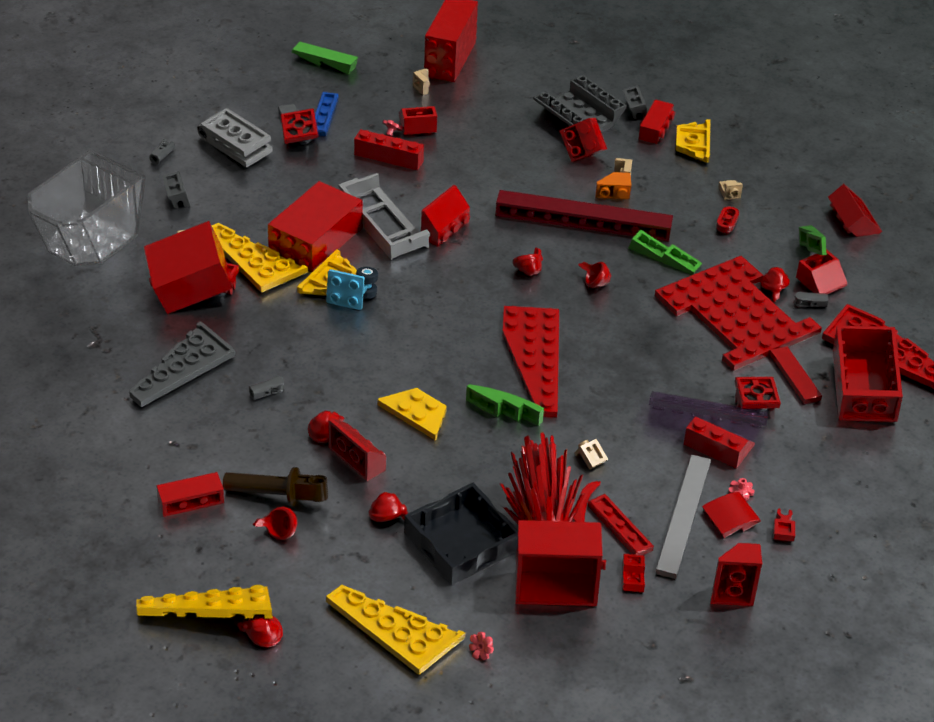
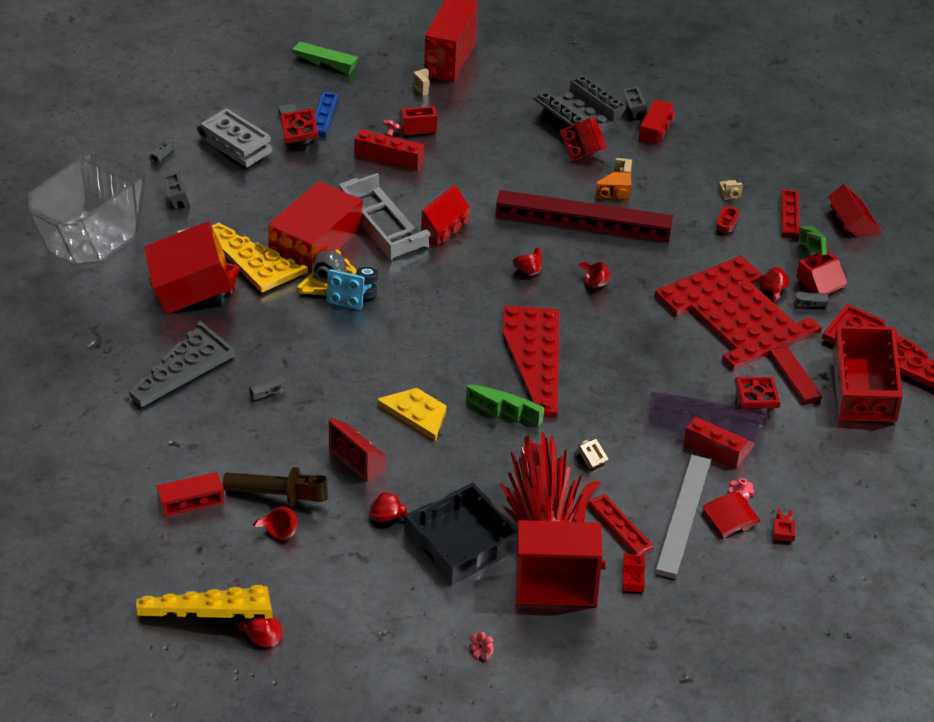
red hat [308,410,345,444] -> none
yellow wing [326,585,466,675] -> none
bright green slope [628,230,702,275] -> none
yellow wing [676,119,710,163] -> none
red slope [710,543,762,606] -> none
none -> dark grey plant [312,250,347,283]
none -> red tile [781,189,800,239]

